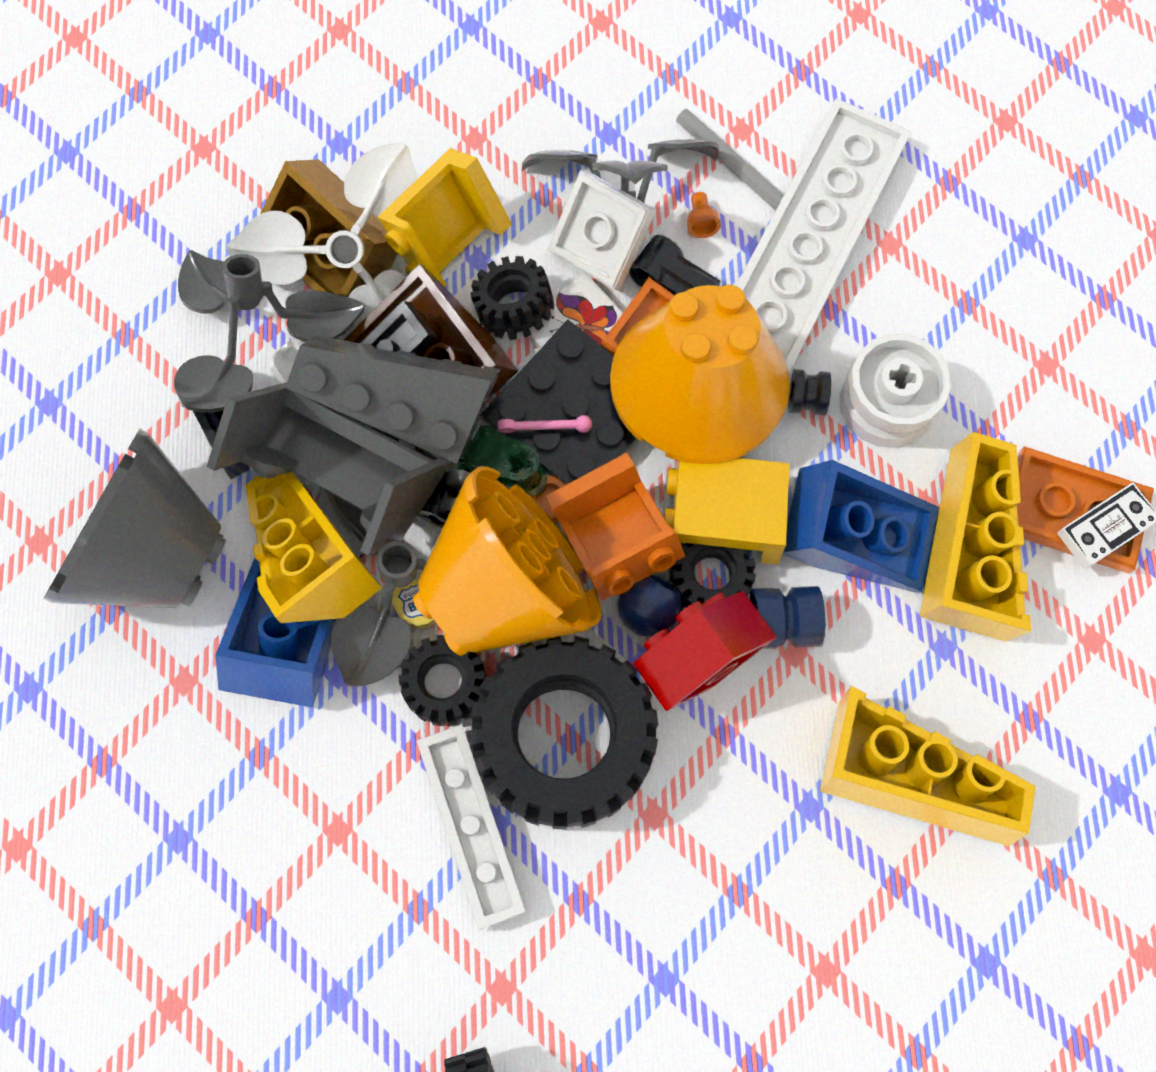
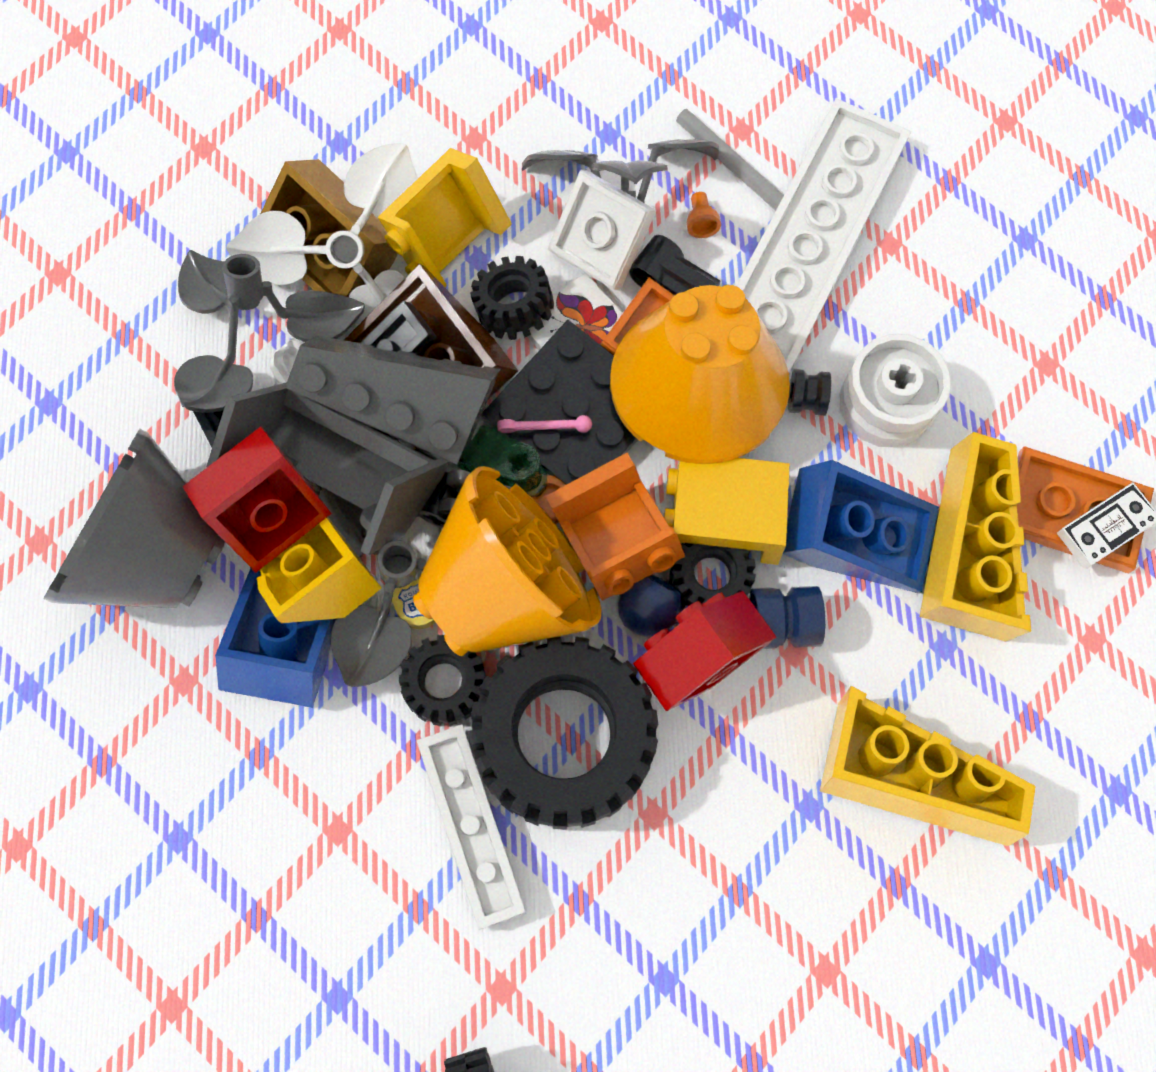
none -> red brick [182,427,332,573]

